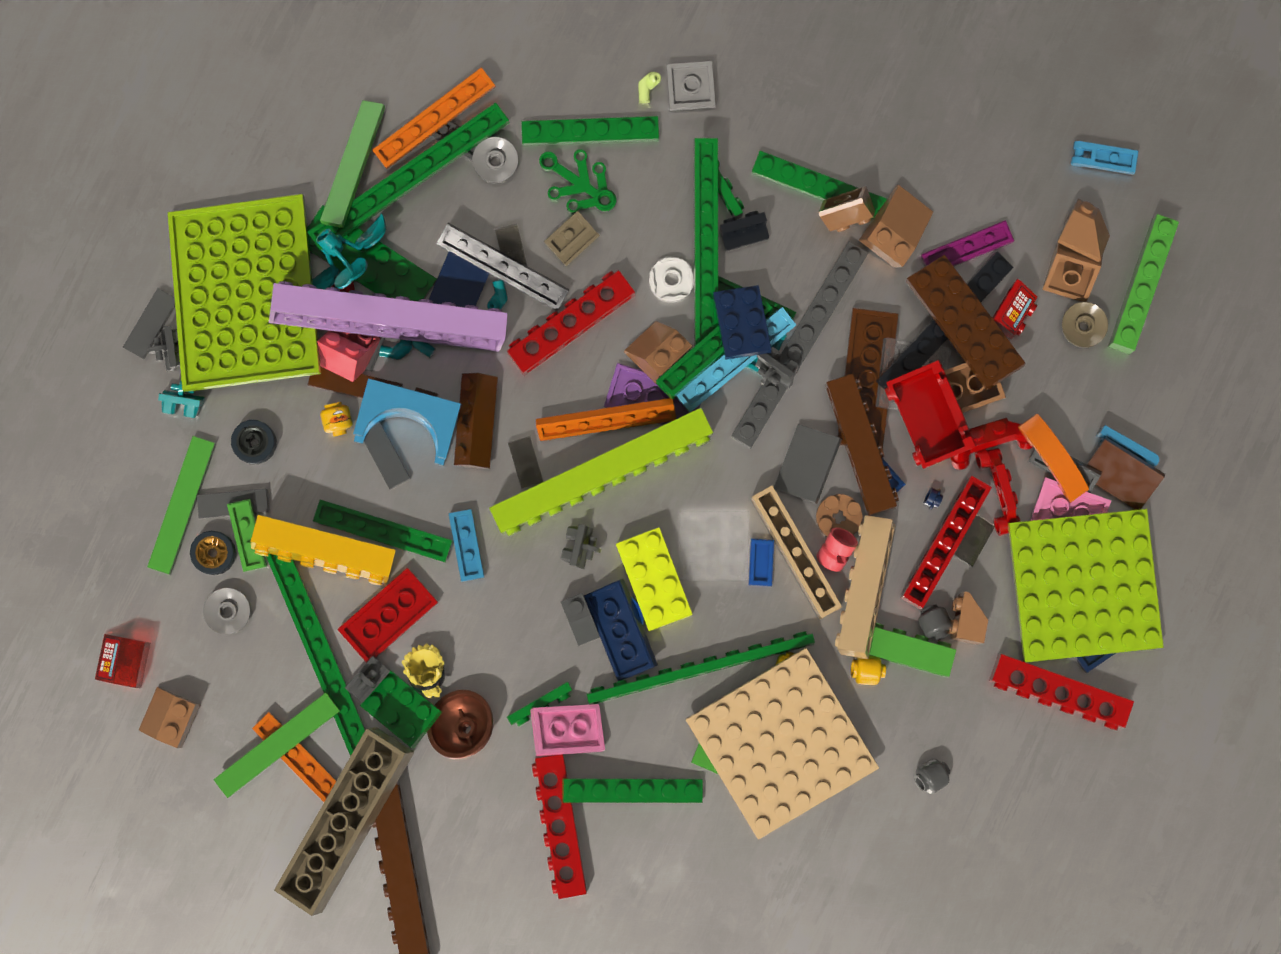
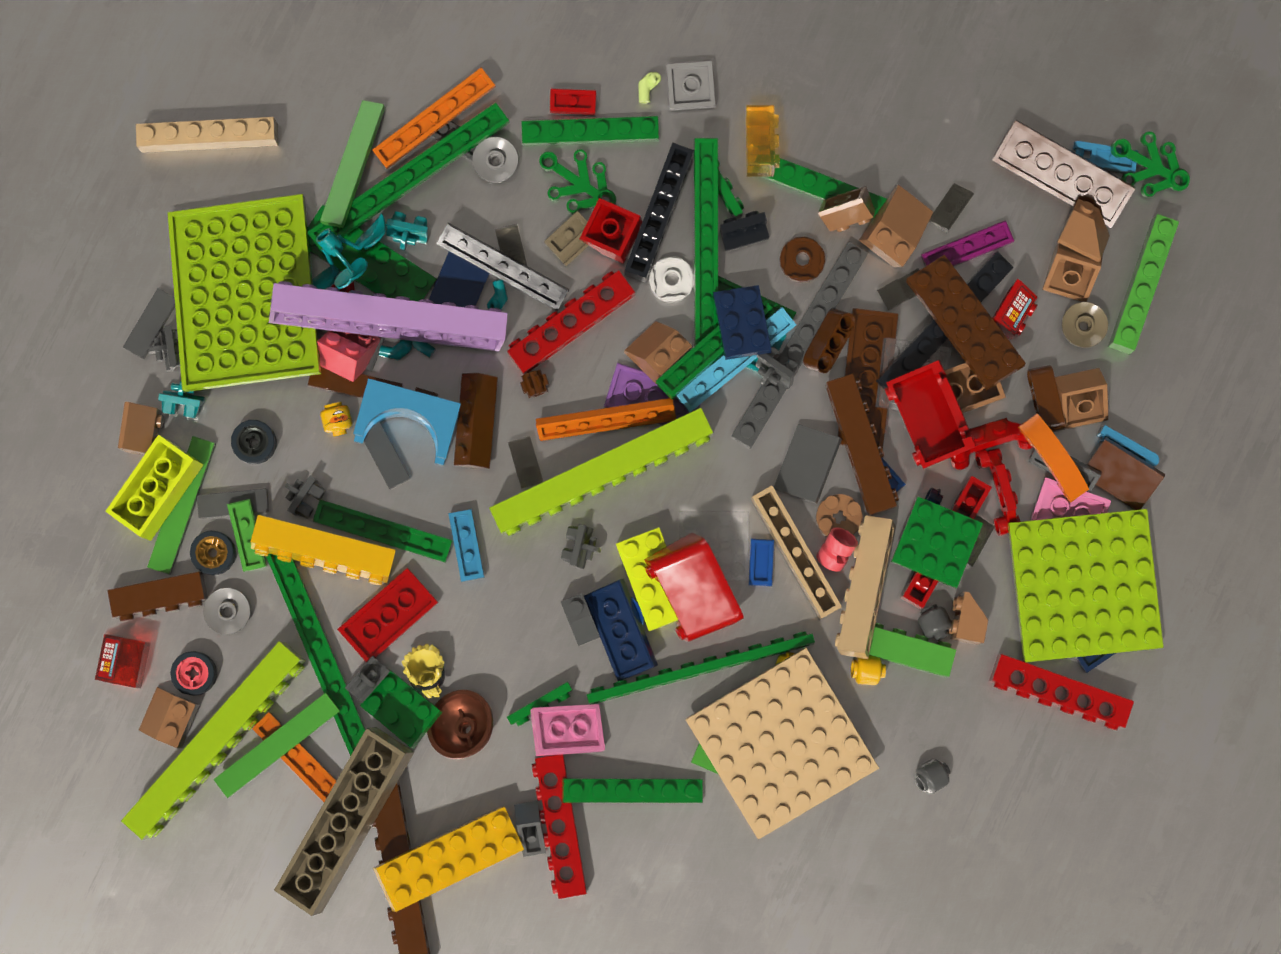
none -> neon yellow brick [105,435,204,541]
none -> reddish brown brick [107,572,208,622]
none -> medium nougat slope [118,402,164,455]
none -> lime brick [121,641,306,840]
none -> tan brick [136,117,278,153]
none -> wheel [170,651,217,696]
none -> dark grey hips [285,476,326,519]
none -> yellow brick [373,806,524,912]
none -> teal hips [386,211,428,250]
none -> dark grey slope [514,801,546,857]
none -> reddish brown gear [520,370,549,398]
none -> red plate [550,89,596,115]
none -> red slope [579,198,643,264]
none -> black brick [624,142,694,283]
none -> windscreen [644,533,744,642]
none -> clear yellow brick [746,105,780,177]
none -> reddish brown tile [779,237,825,283]
none -> reddish brown beam [803,309,856,373]
none -> clear smoke slope [877,268,920,310]
none -> green plate [891,497,983,589]
none -> clear smoke slope [929,183,974,233]
none -> plate [992,120,1136,228]
none -> reddish brown beam [1027,365,1065,432]
none -> medium nougat slope [1055,368,1108,429]
none -> green plant [1110,131,1190,197]

